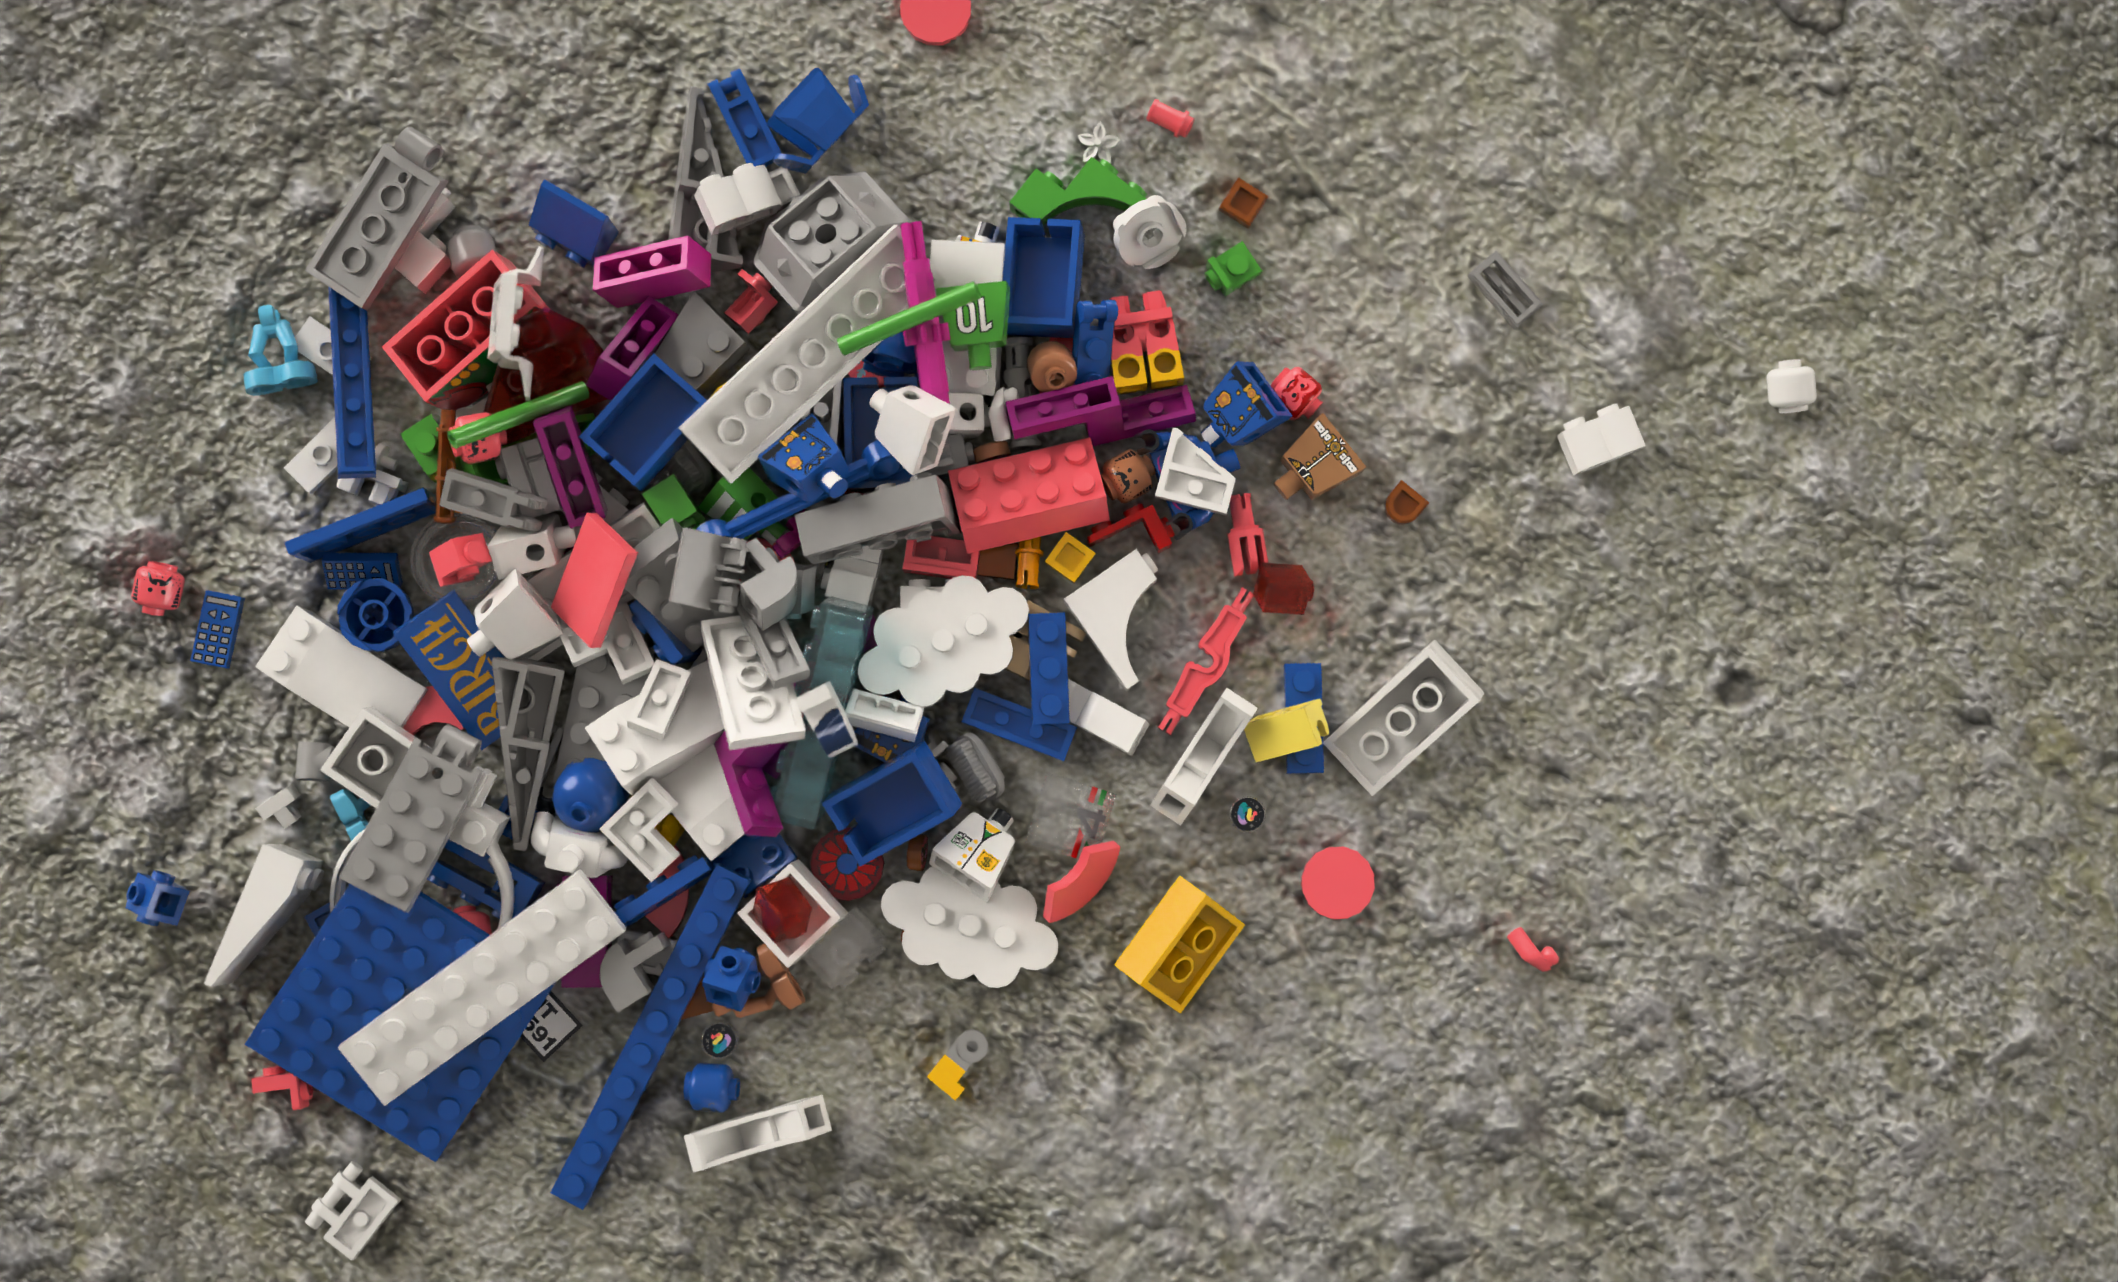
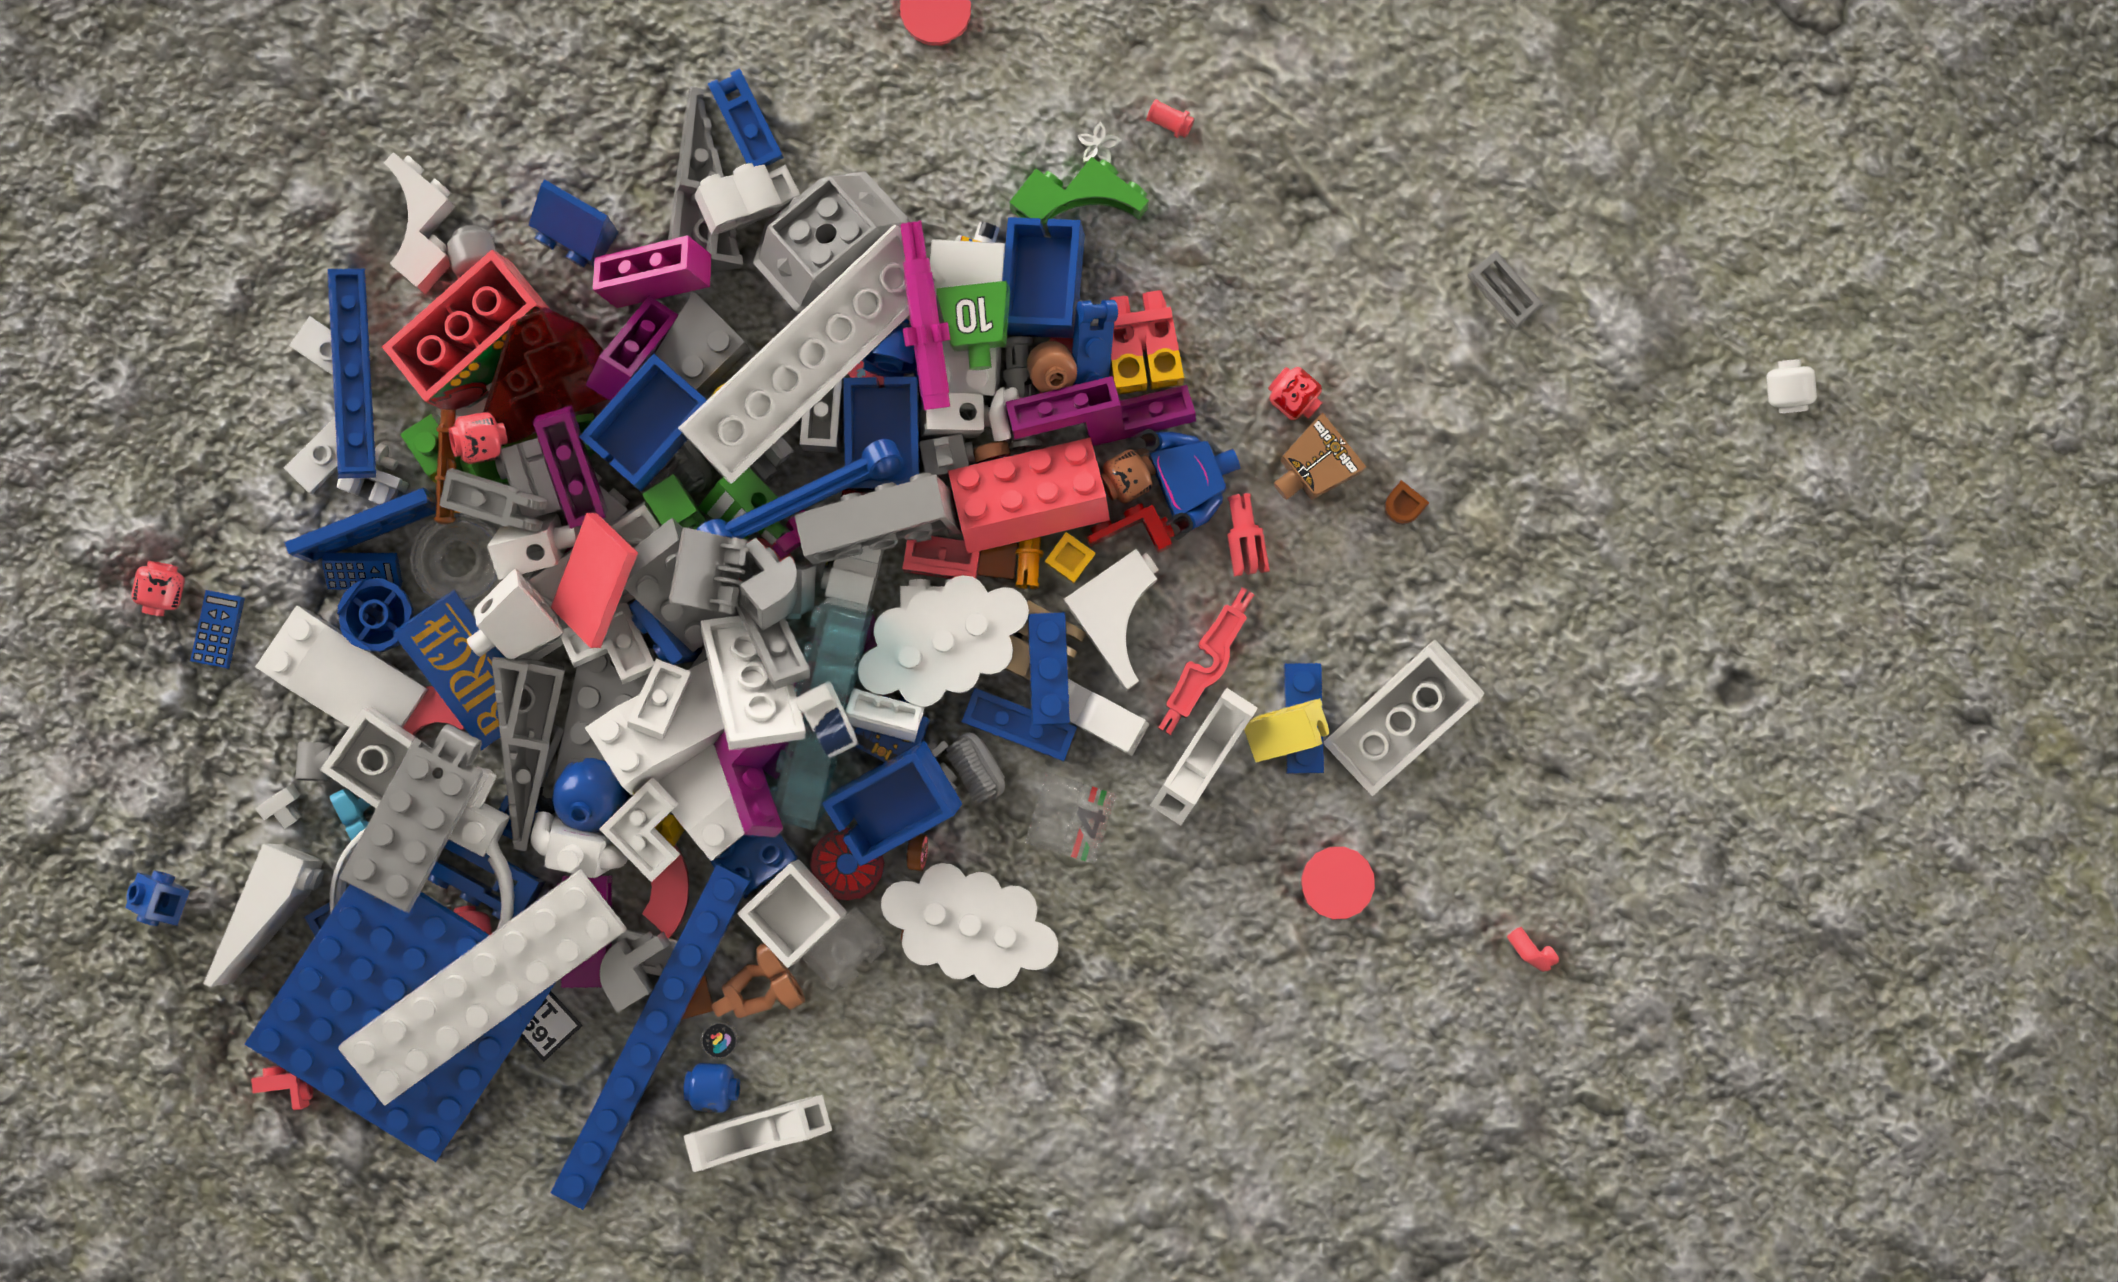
medium azure piece [243,305,318,396] -> none
light grey hinge [305,127,448,311] -> none
white plate [305,1161,401,1261] -> none
coral brick [429,533,492,587] -> none
bright green piece [447,381,589,449] -> none
white piece [487,247,544,401] -> none
blue plate [614,855,715,928] -> none
blue brick [702,946,761,1012] -> none
coral bracket [724,269,778,334] -> none
clear red brick [752,877,812,944] -> none
blue torso [757,413,849,502] -> none
blue piece [767,68,869,174] -> none
bright green piece [837,281,981,356] -> none
white torso [869,385,956,476] -> none
leg [927,1029,989,1101] -> none
white torso [929,808,1015,902] -> none
coral tile [1043,840,1120,923] -> none
white plate [1113,195,1186,269] -> none
yellow slope [1114,875,1245,1014] -> none
white wing [1155,427,1236,516] -> none
blue torso [1201,361,1293,448] -> none
bright green bracket [1204,241,1262,297] -> none
dark orange tile [1218,177,1269,229] -> none
tile [1229,796,1266,833] -> none
clear red brick [1253,562,1314,615] -> none
white brick [1557,403,1646,476] -> none

